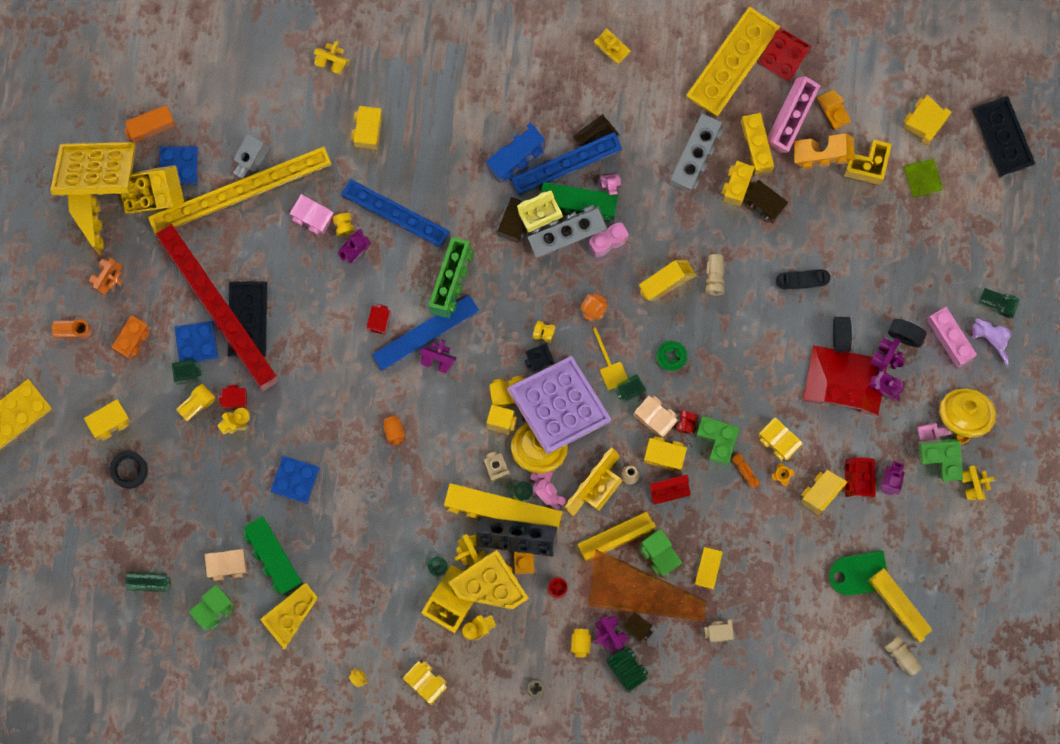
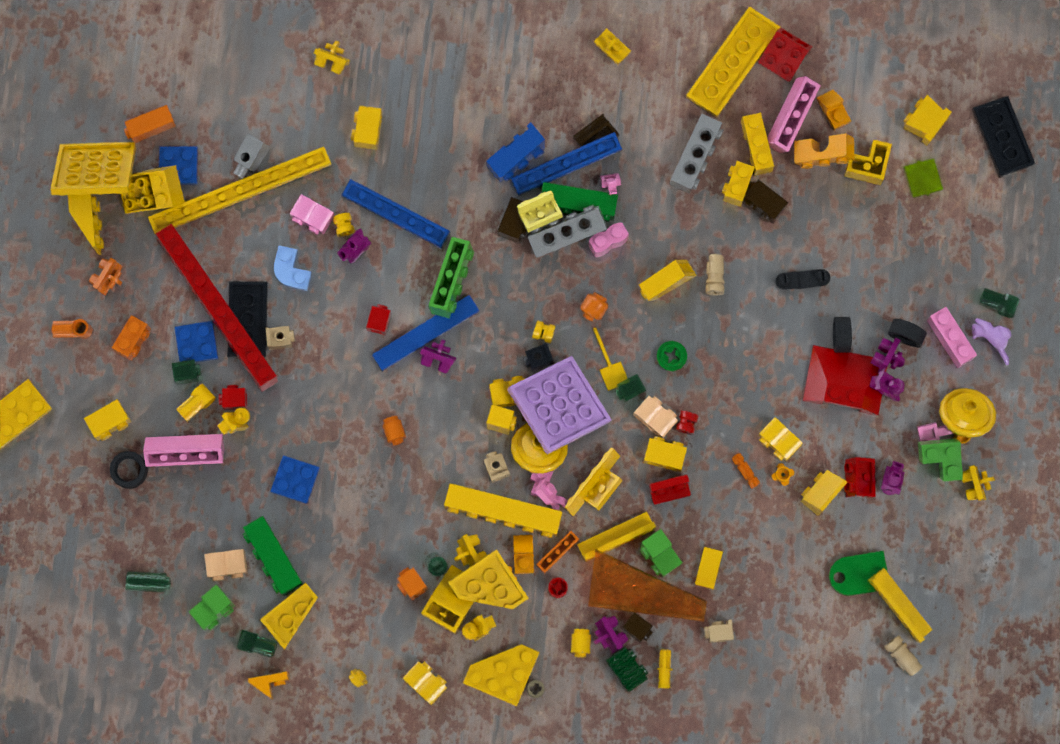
black brick [476,517,558,557] -> none
clear green brick [507,480,533,501] -> none
tan cone [621,465,640,484] -> none
bright green brick [696,416,740,467] -> none
none -> bright pink brick [143,434,225,467]
none -> clear green piece [236,630,278,658]
none -> light orange slope [248,672,290,699]
none -> tan brick [266,326,295,350]
none -> light blue plate [274,246,312,291]
none -> orange brick [397,567,428,601]
none -> yellow plate [463,644,540,707]
none -> orange piece [536,531,579,574]
none -> yellow axle [657,649,673,689]

